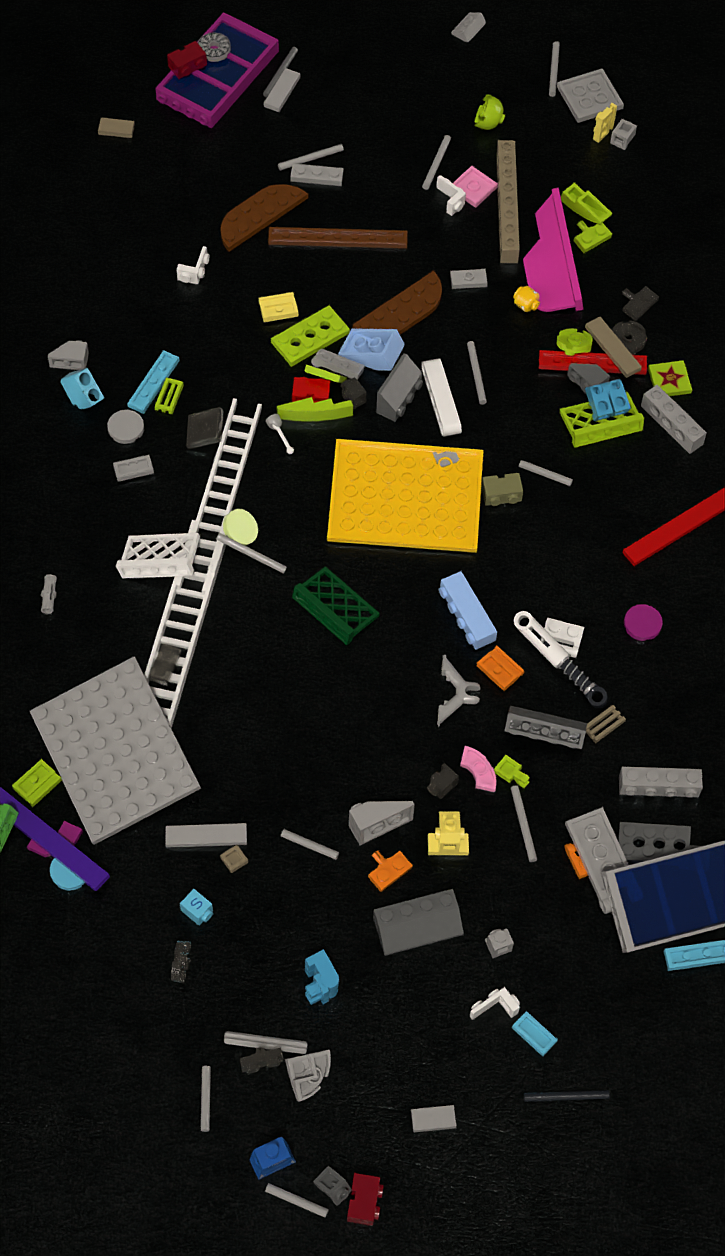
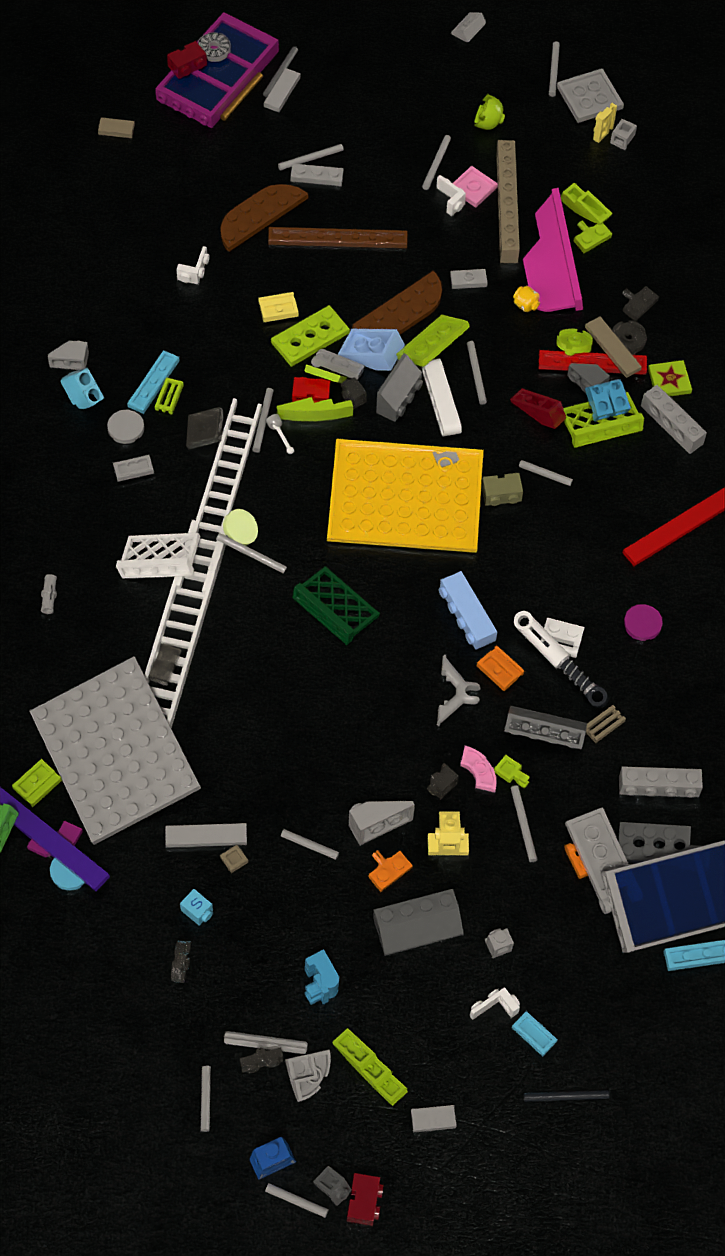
none -> pearl gold bar [220,72,263,120]
none -> light grey bar [252,388,273,452]
none -> lime slope [332,1028,408,1106]
none -> lime plate [396,315,469,367]
none -> dark red slope [510,389,567,429]

